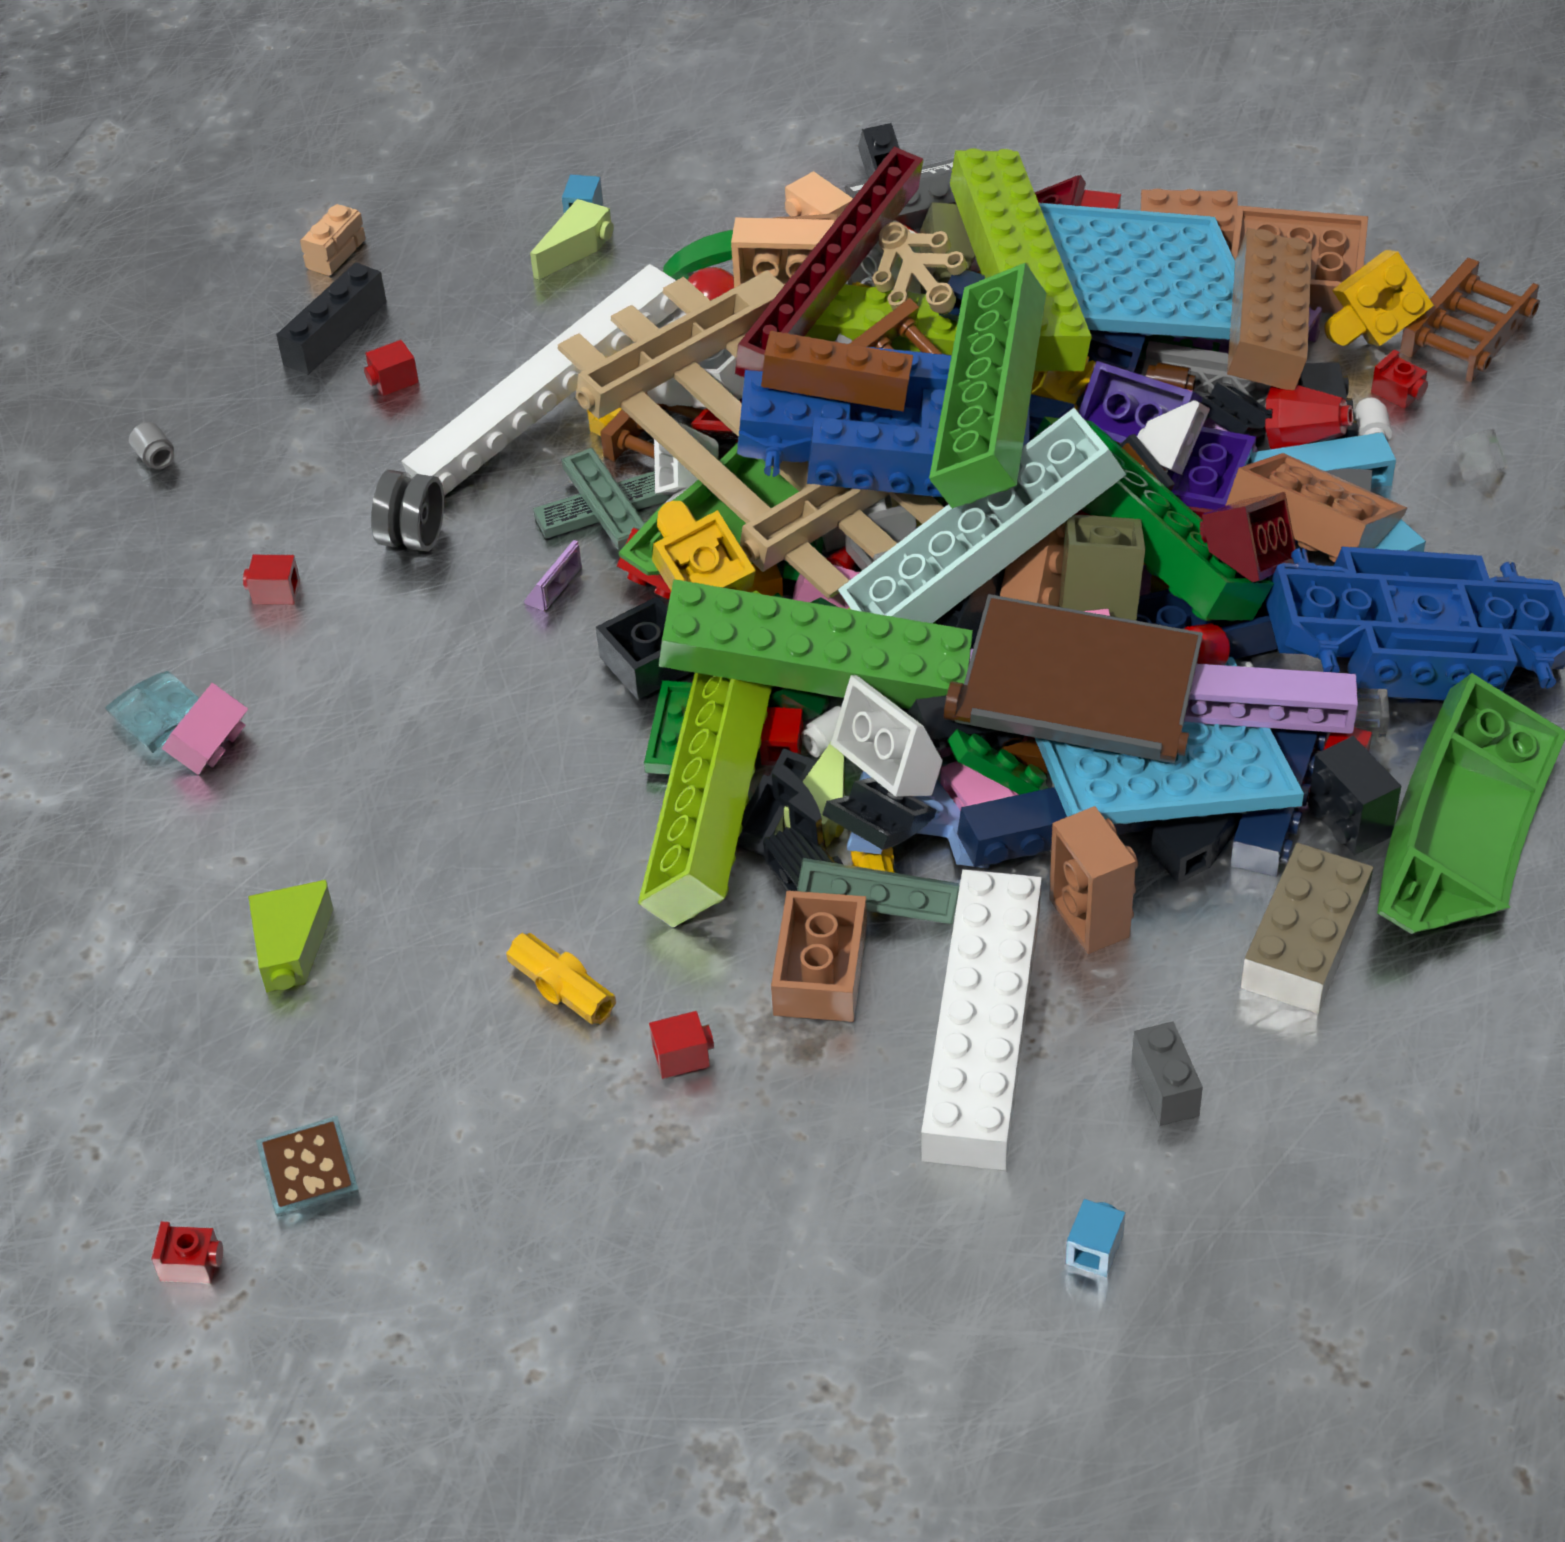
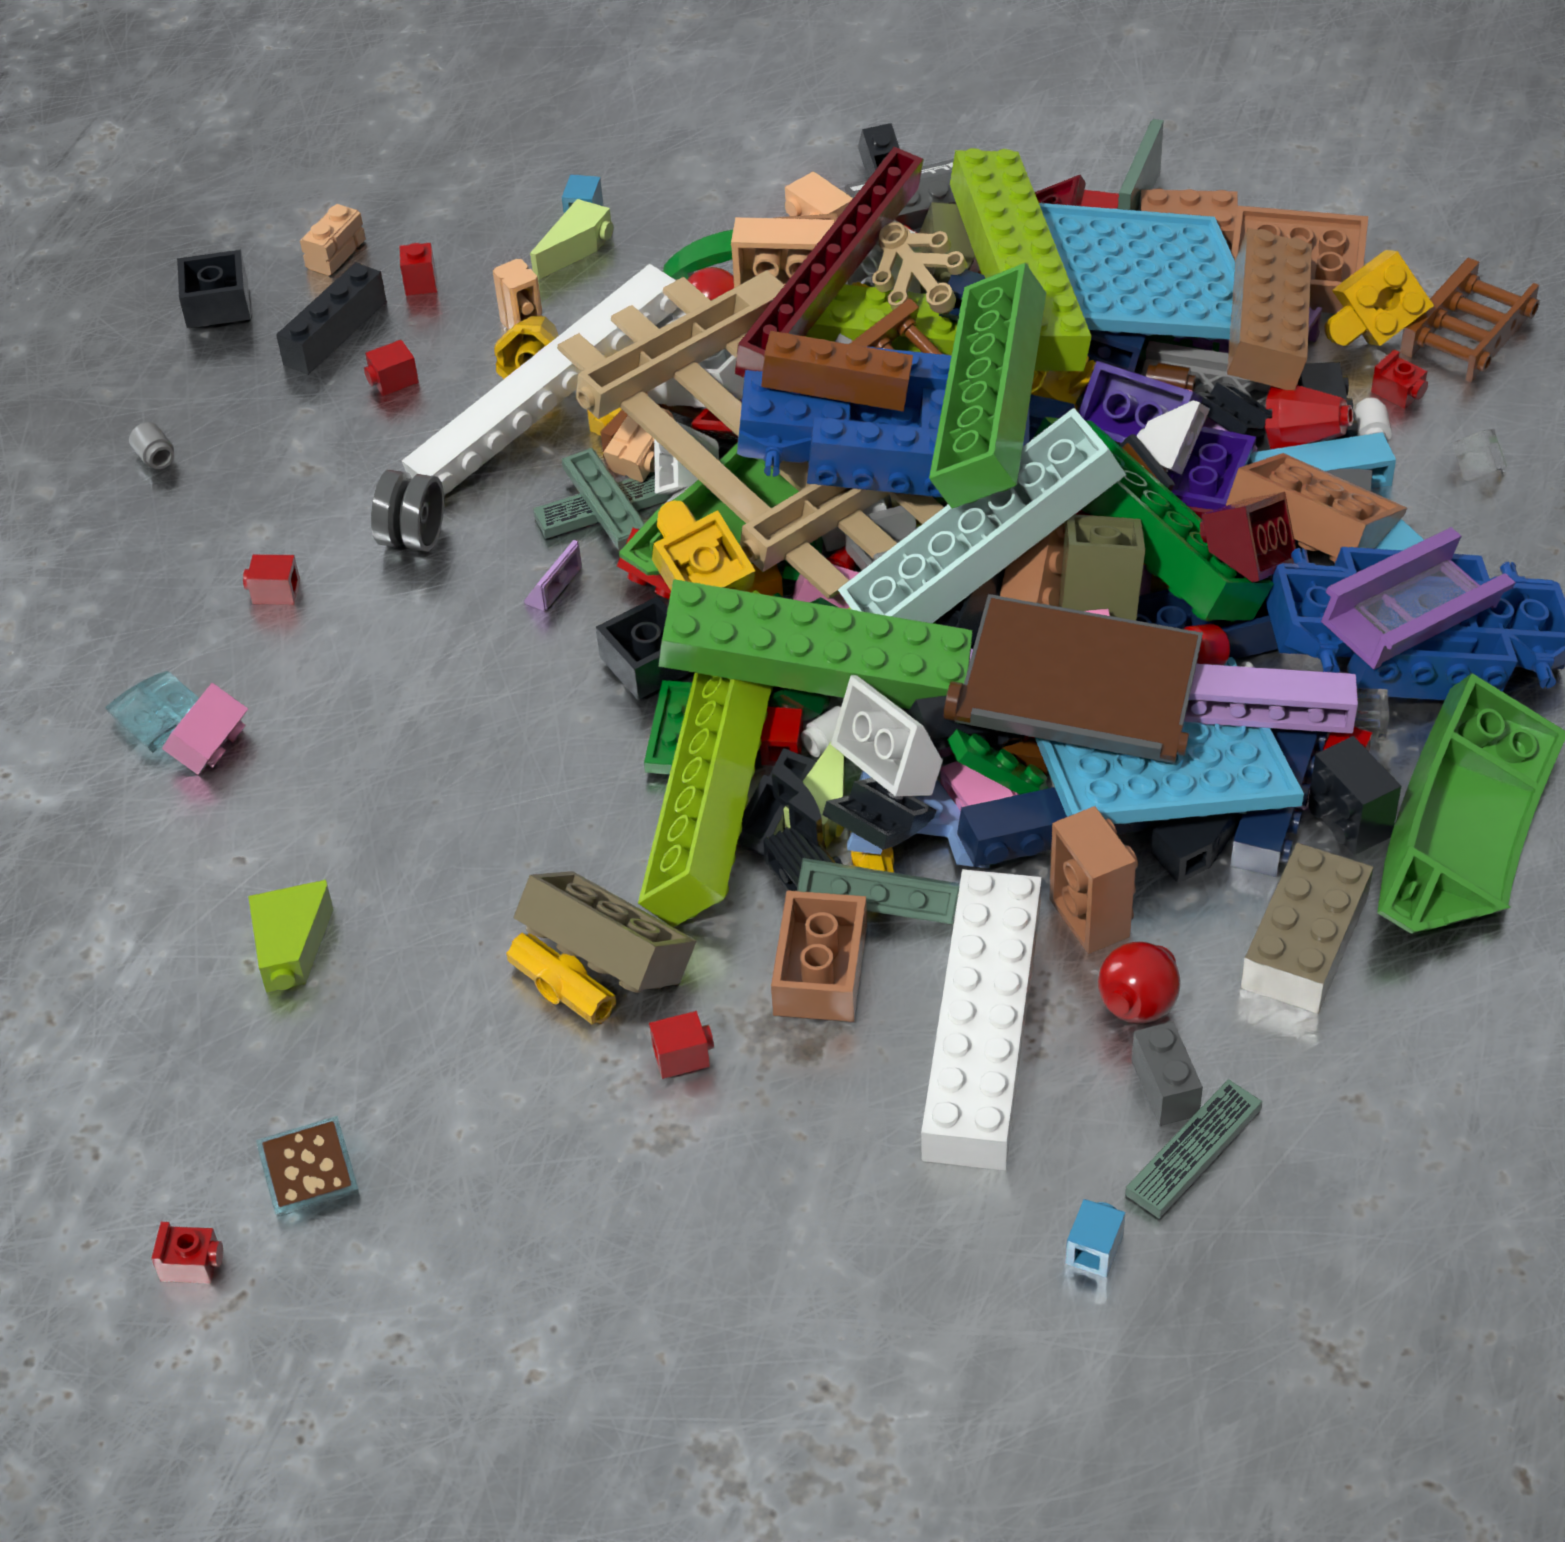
none -> black brick [177,249,251,328]
none -> red brick [399,243,437,296]
none -> light nougat brick [493,259,543,330]
none -> yellow cone [494,316,559,379]
none -> dark tan brick [513,871,697,993]
none -> light nougat brick [603,408,674,482]
none -> red brick [1098,942,1181,1024]
none -> sand green tile [1118,119,1164,211]
none -> sand green tile [1125,1079,1263,1219]
none -> medium lavender piece [1321,527,1516,670]

